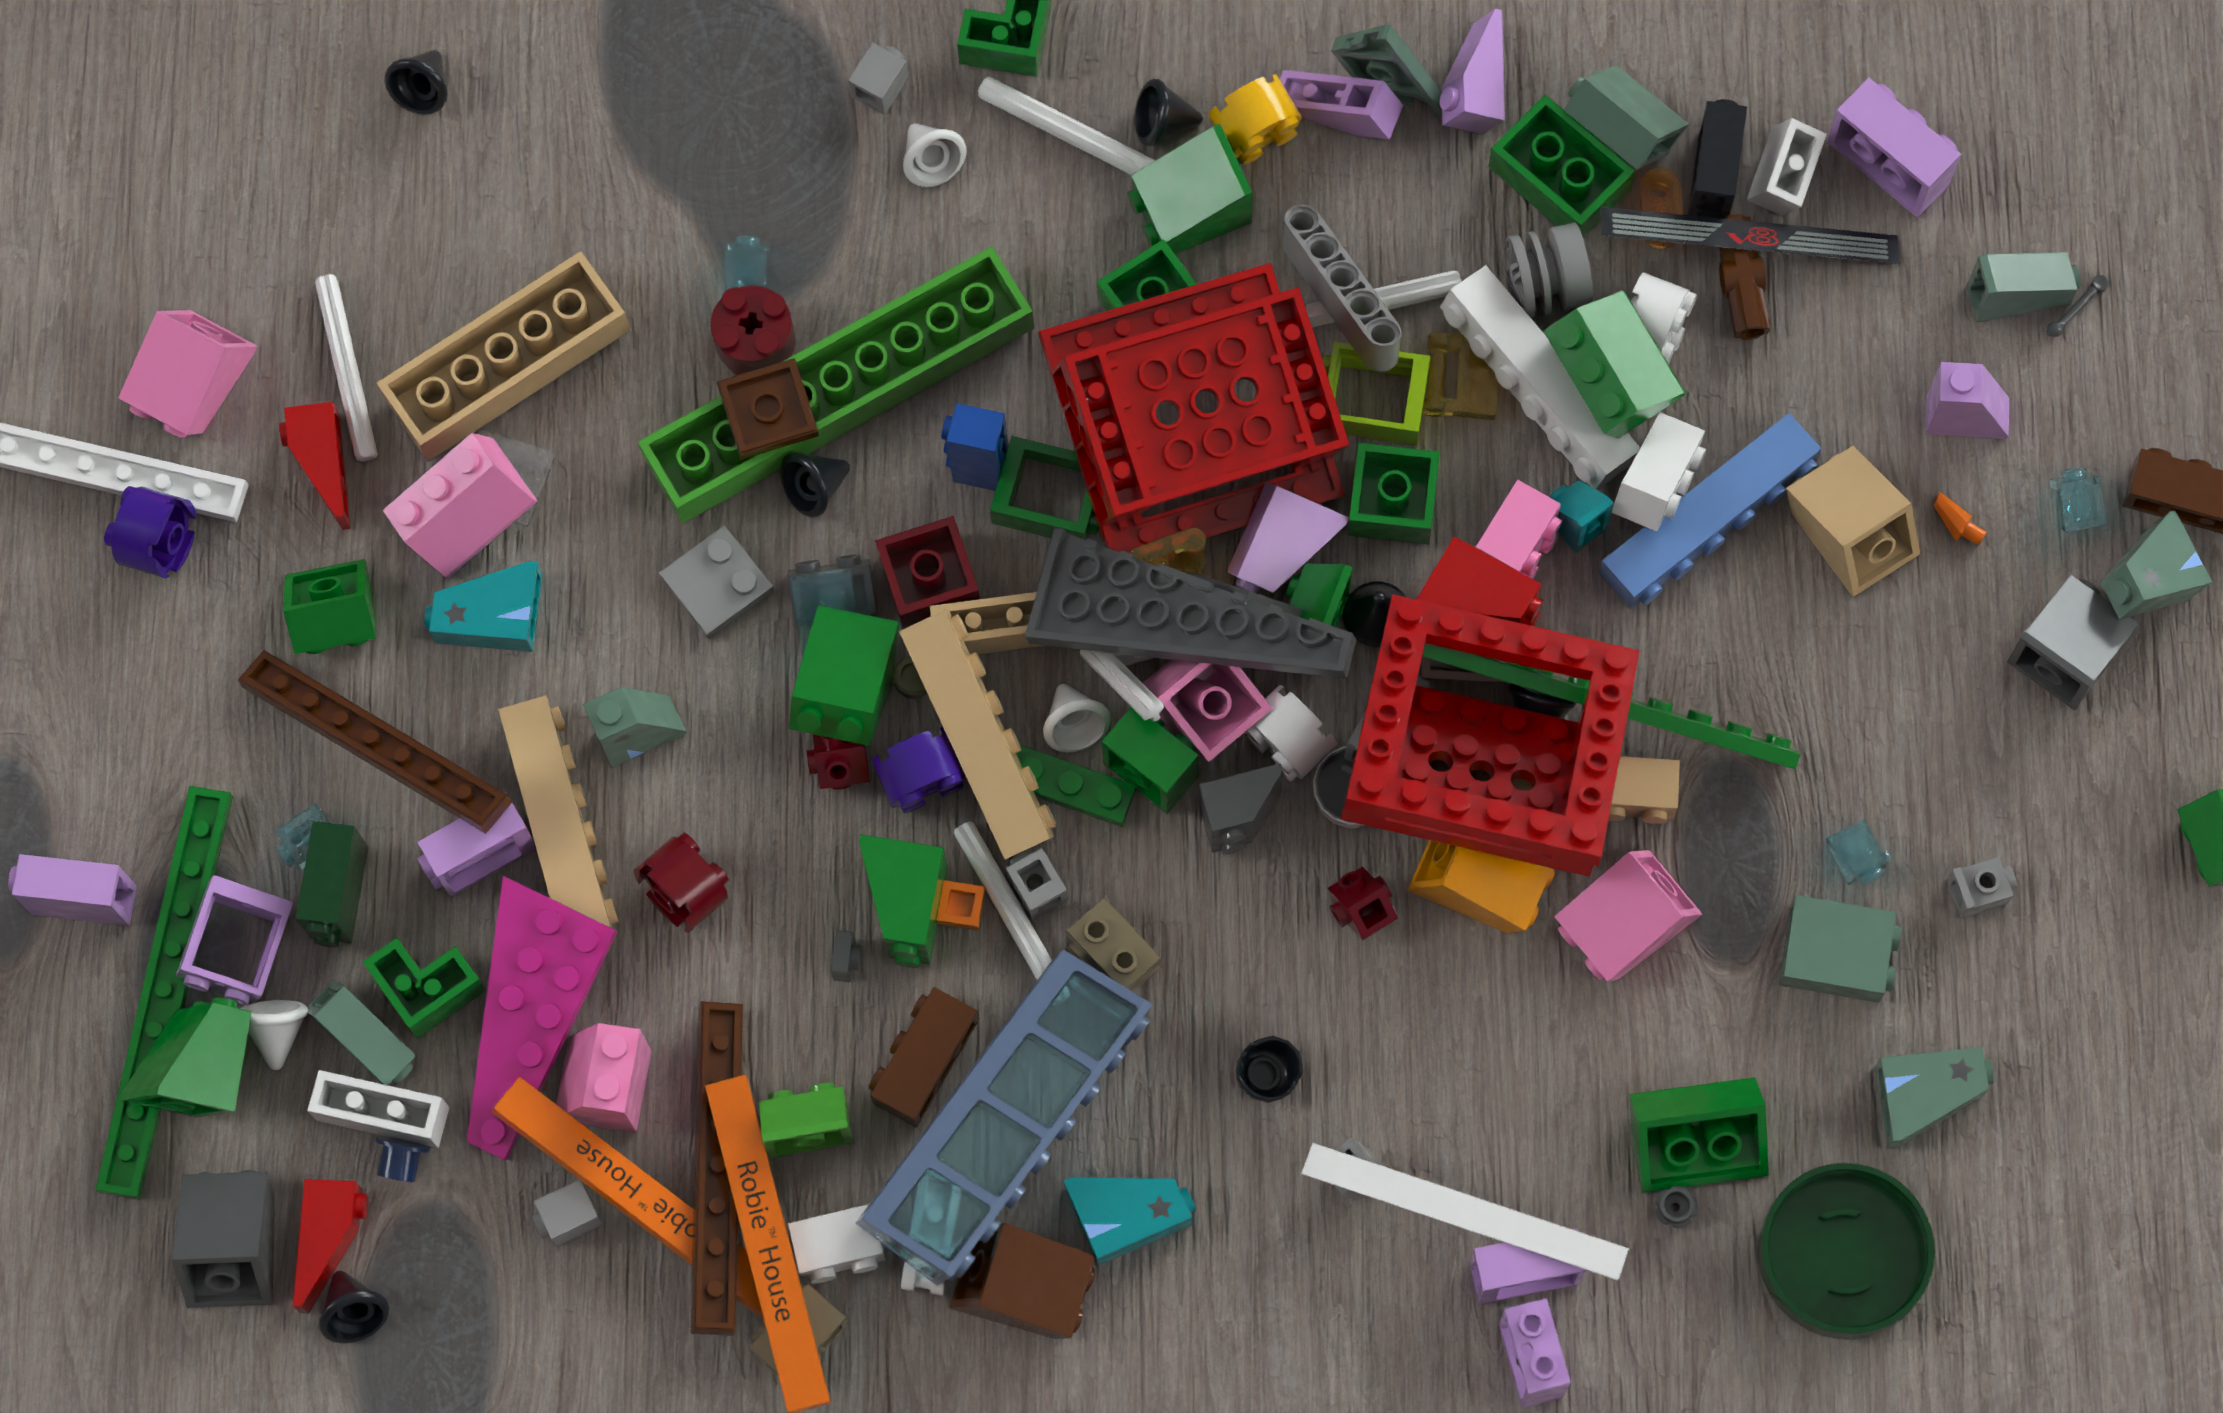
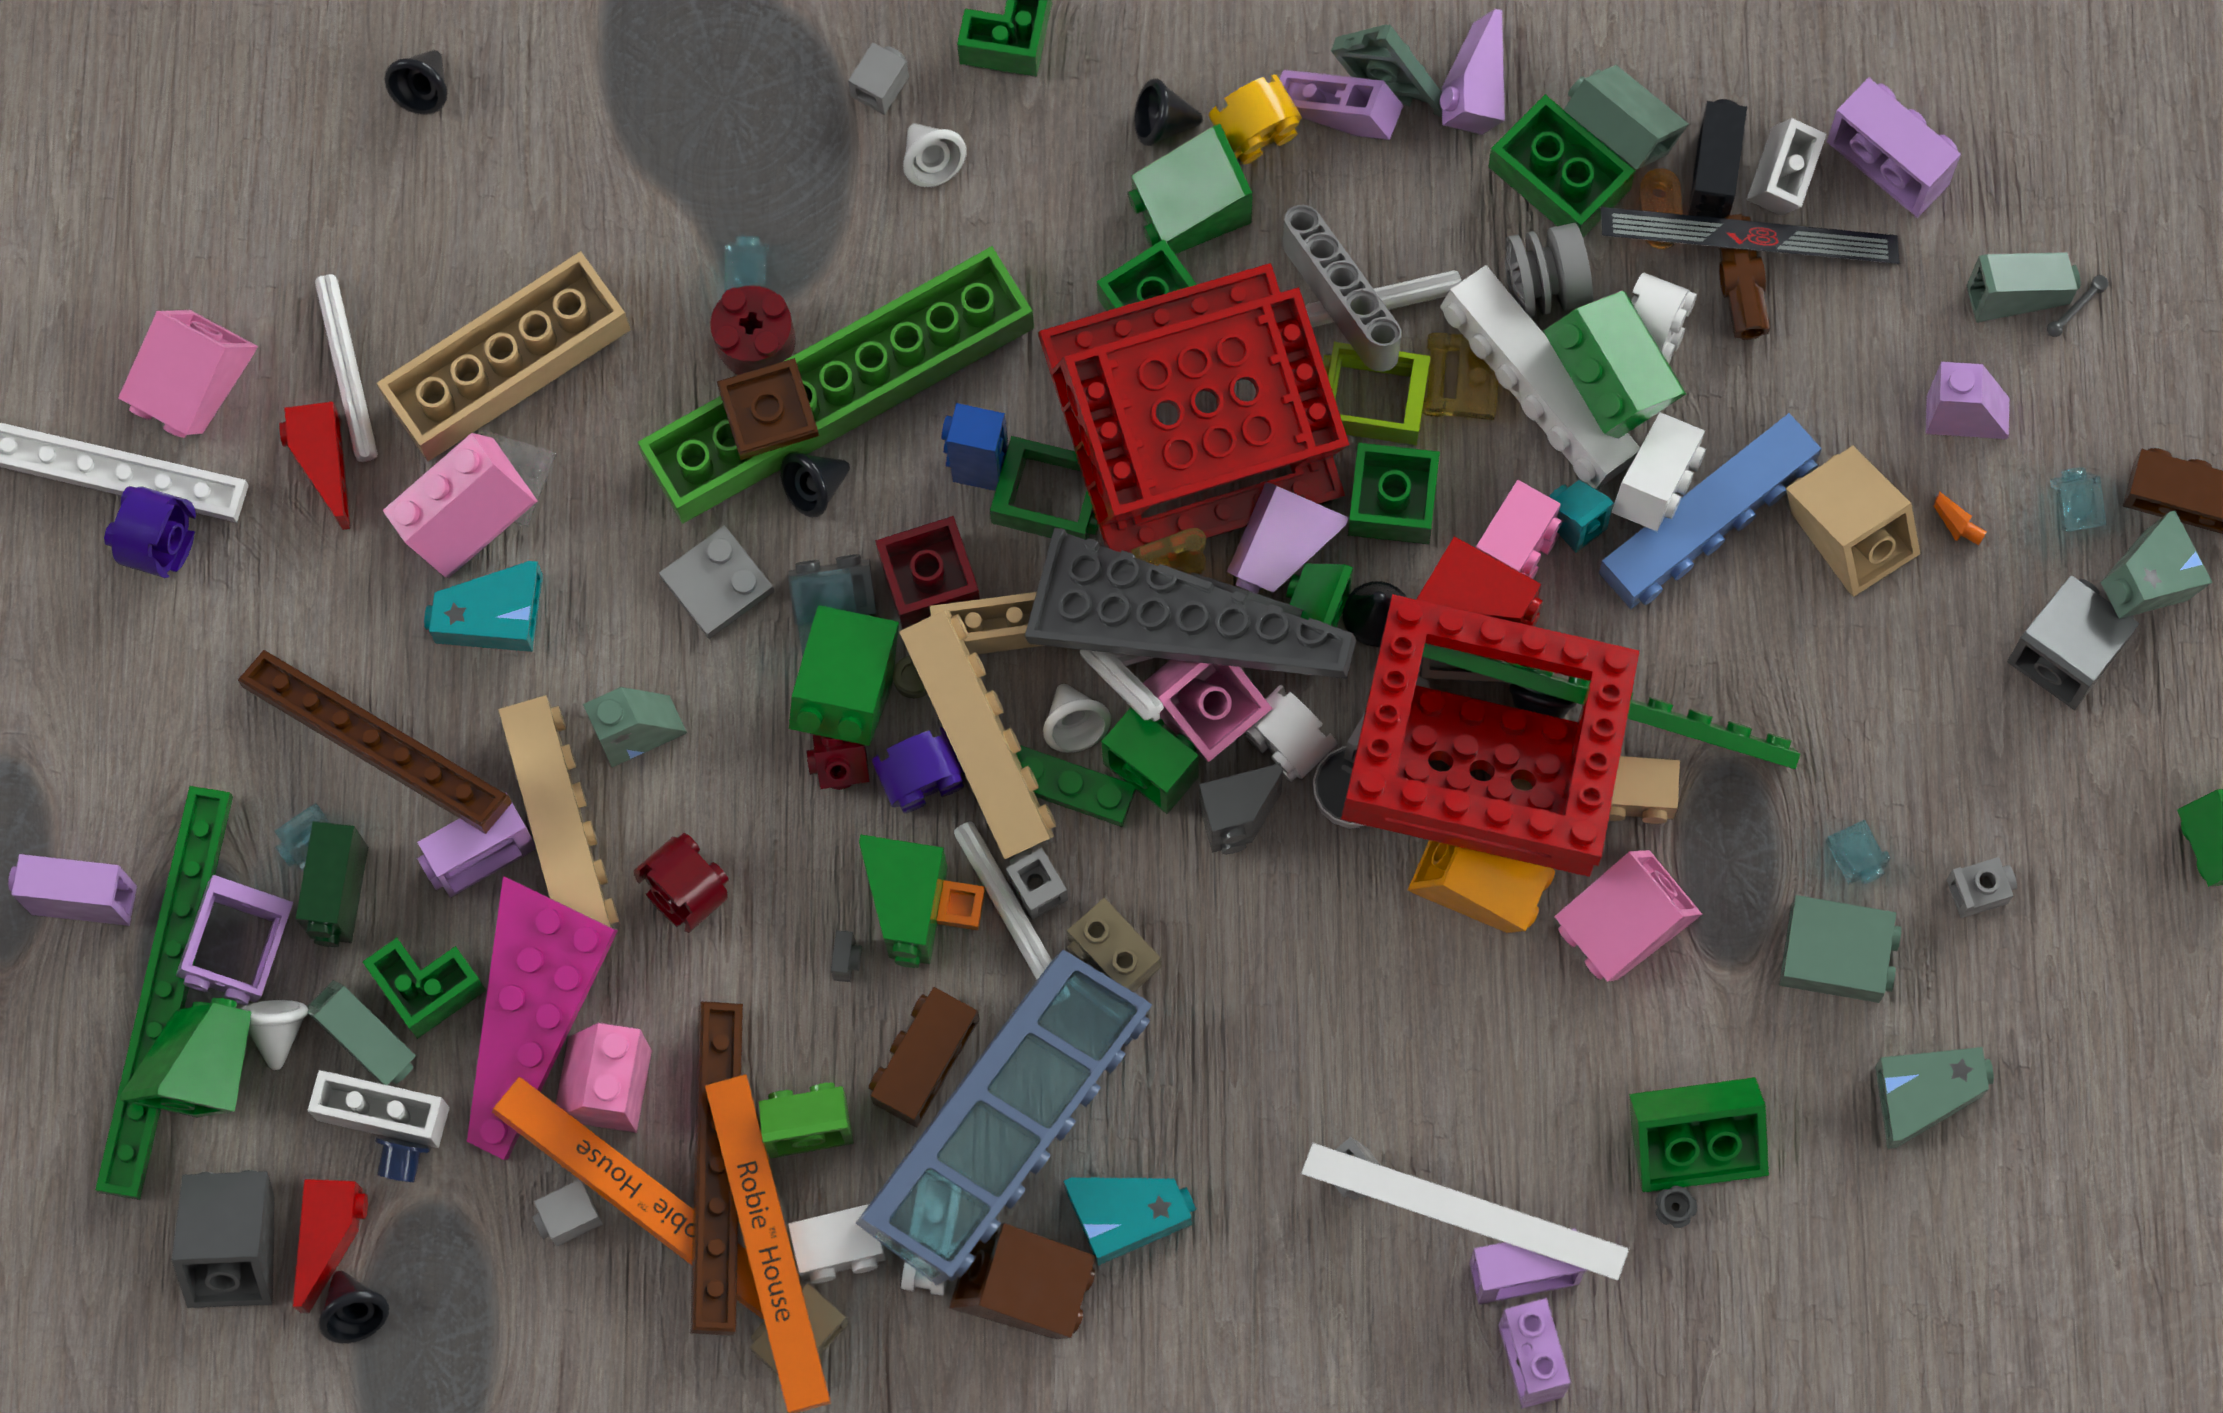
green slope [283,559,376,654] -> none
white axle [978,77,1155,175] -> none
black hair [1235,1036,1303,1103] -> none
dark red brick [1327,866,1398,940] -> none
dark green piece [1758,1163,1935,1339] -> none

